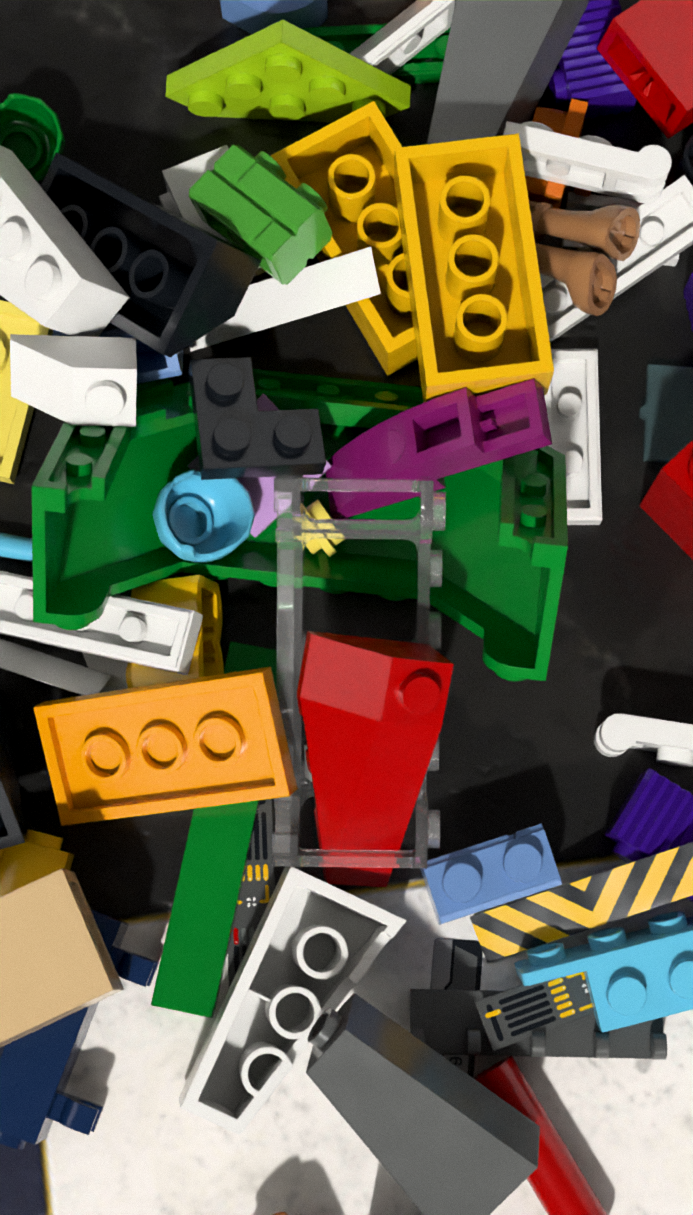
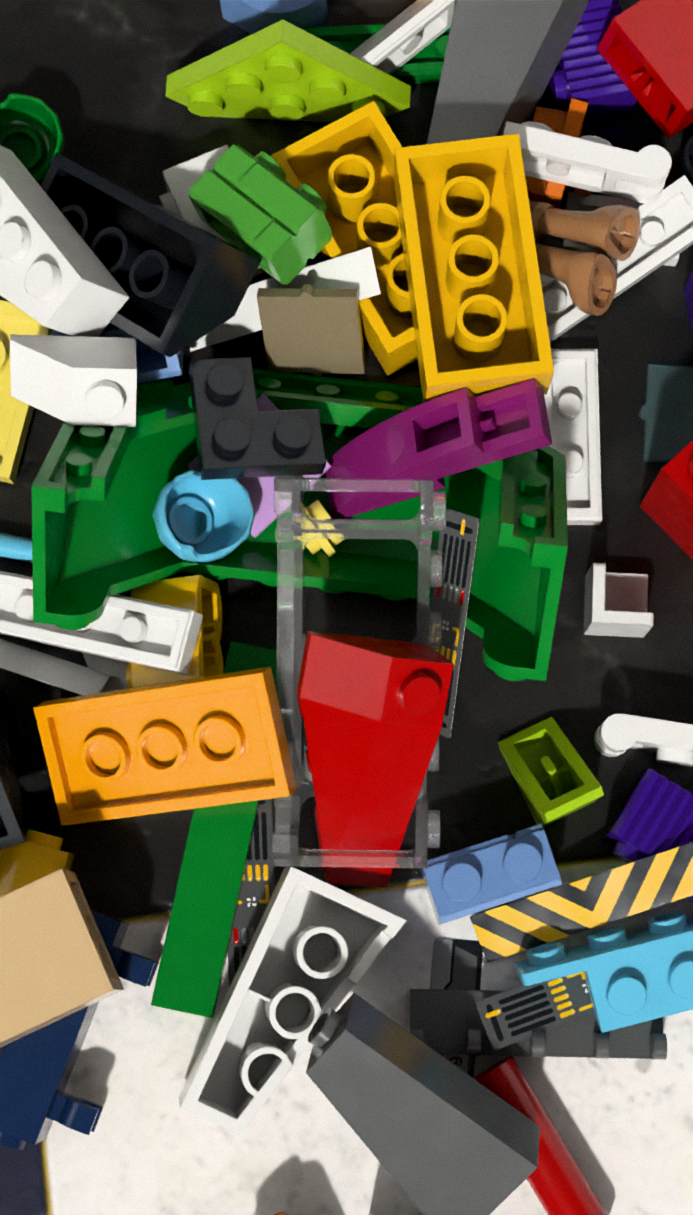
none -> dark tan piece [257,284,366,376]
none -> dark grey sticker [426,507,480,739]
none -> lime slope [497,717,604,827]
none -> white panel [583,562,654,638]

